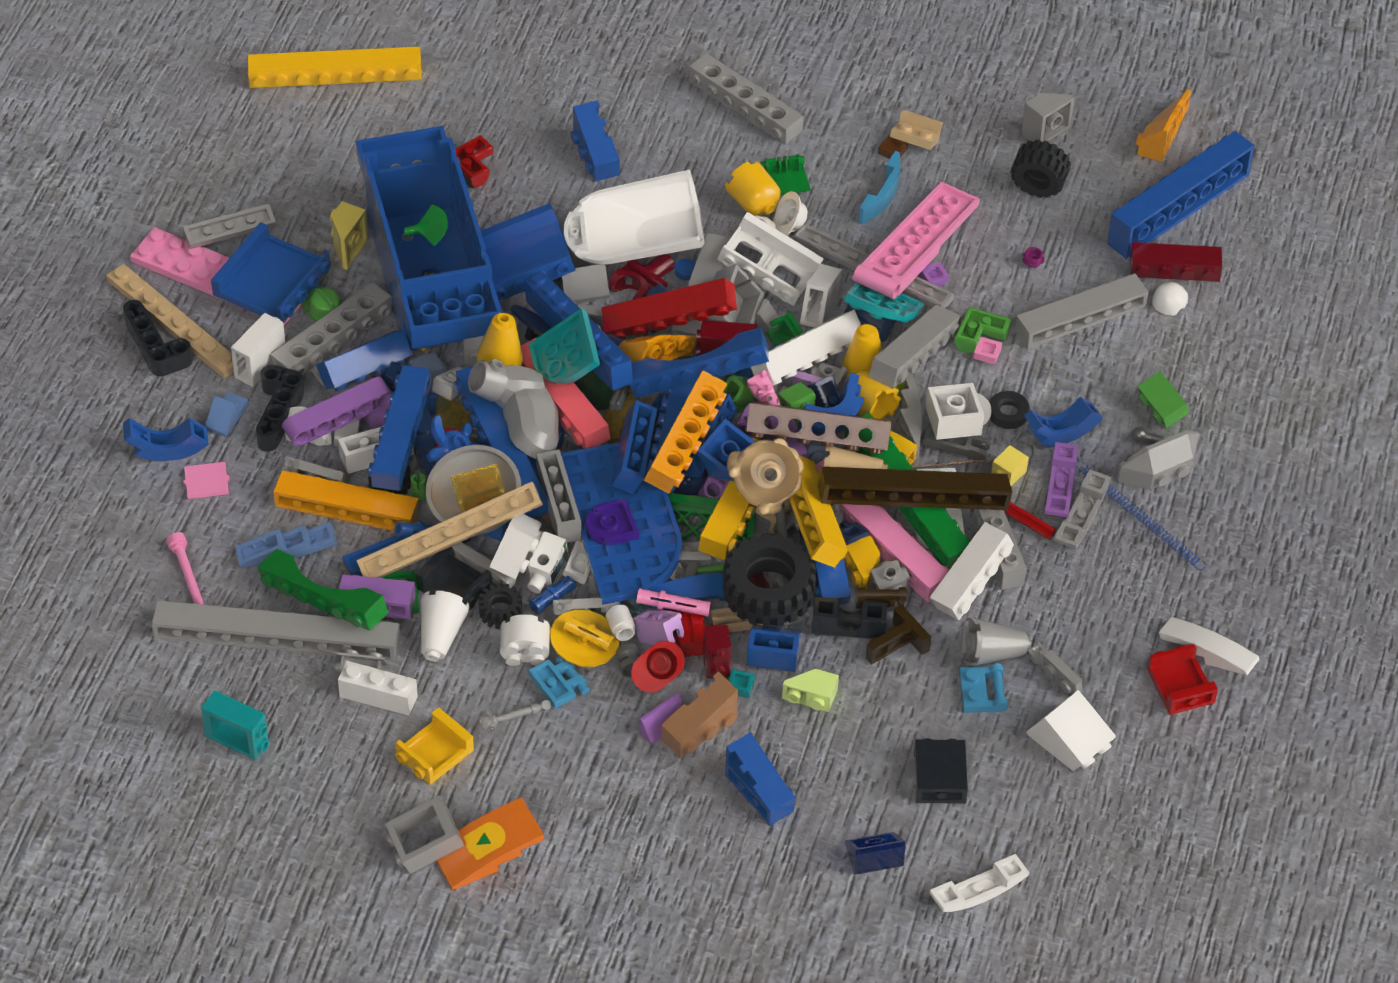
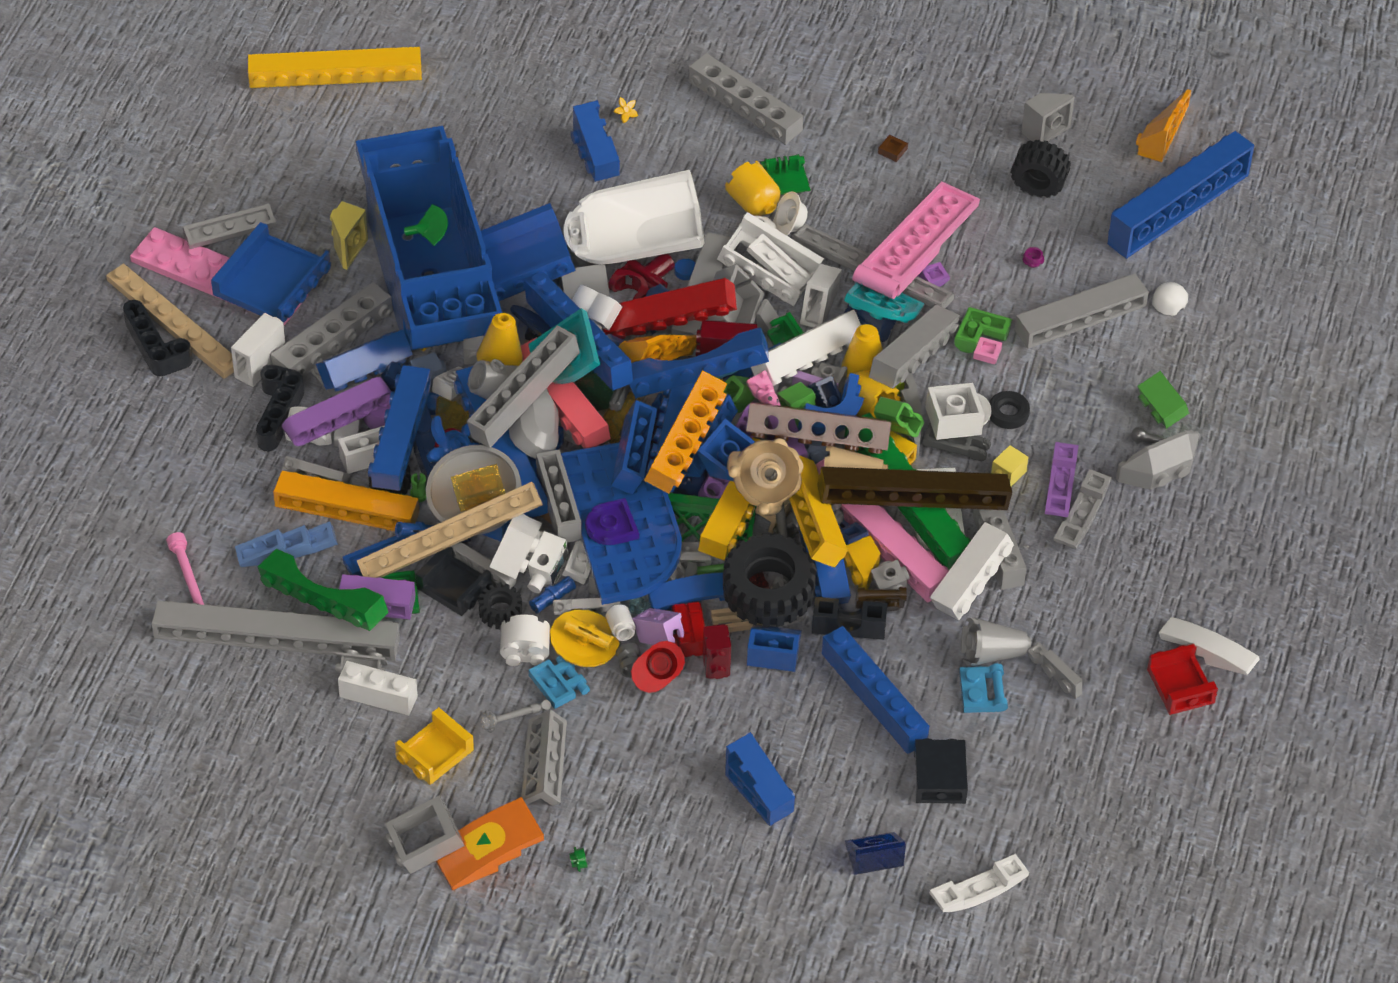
blue arch [123,418,209,461] -> none
bright pink piece [183,462,230,499] -> none
teal window [201,690,270,760] -> none
medium blue slope [205,392,249,437] -> none
bright green piece [301,286,344,322] -> none
white cone [421,591,469,662] -> none
red brick [455,135,494,187] -> none
bright pink pin [636,588,711,617] -> none
medium lavender slope [640,693,683,744] -> none
medium nougat wedge [661,671,738,758] -> none
teal tile [728,669,756,698] -> none
yellowish green slope [782,669,839,712] -> none
dark azure slope [858,151,901,224] -> none
dark brown bracket [866,604,931,665] -> none
tan bracket [890,110,943,150] -> none
sticker [912,459,995,469] -> none
red axle [1004,502,1056,540] -> none
blue arch [1024,397,1104,447] -> none
white slope [1026,690,1116,771] -> none
blue piece [1076,461,1206,570] -> none
dark red brick [1130,242,1222,282] -> none
none -> light grey brick [467,325,580,448]
none -> light grey fence [521,709,567,806]
none -> green plate [569,847,588,872]
none -> white brick [572,284,622,330]
none -> yellow plant [613,97,638,123]
none -> white plate [746,234,811,291]
none -> blue brick [822,626,930,754]
none -> bright green brick [874,397,924,437]

